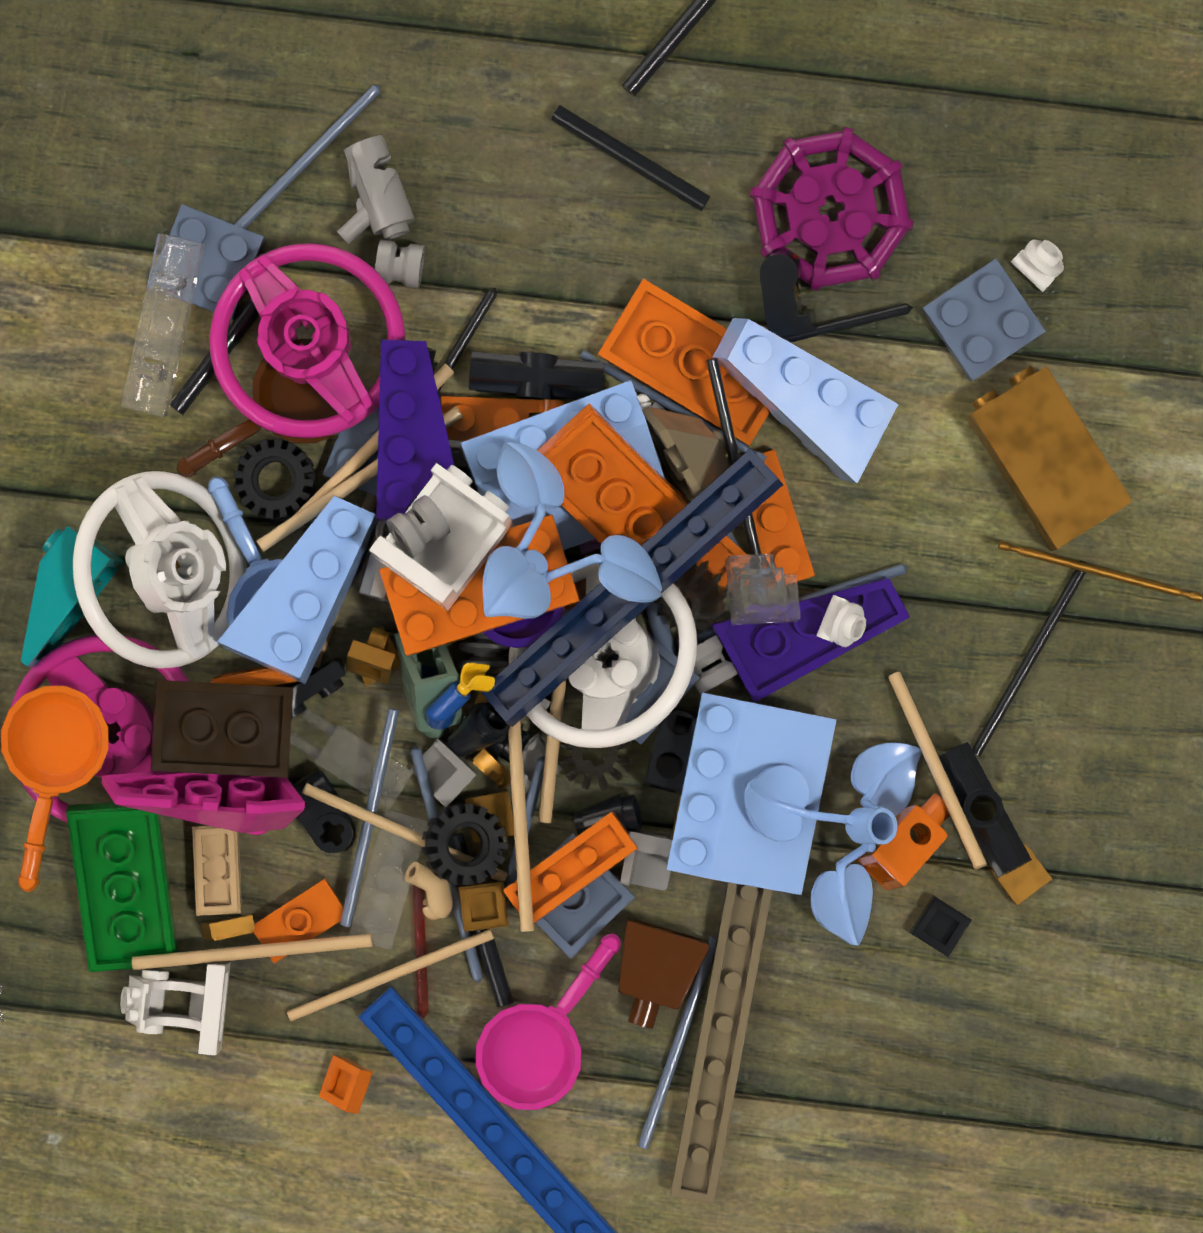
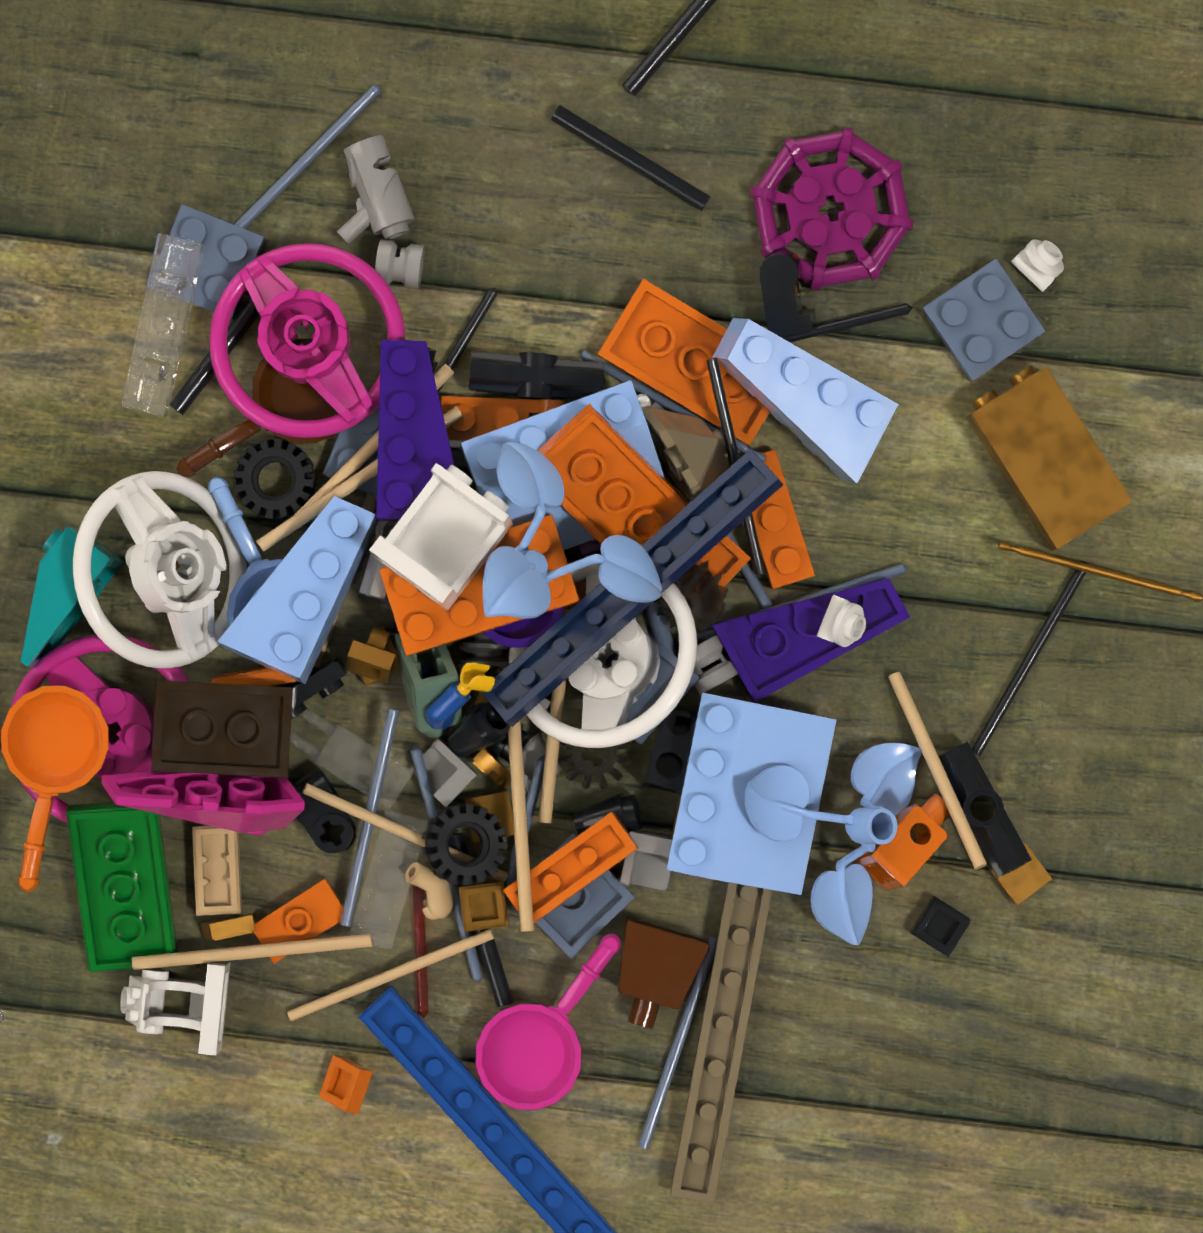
light grey wheel [386,495,451,558] -> none
clear brick [725,554,801,625] -> none

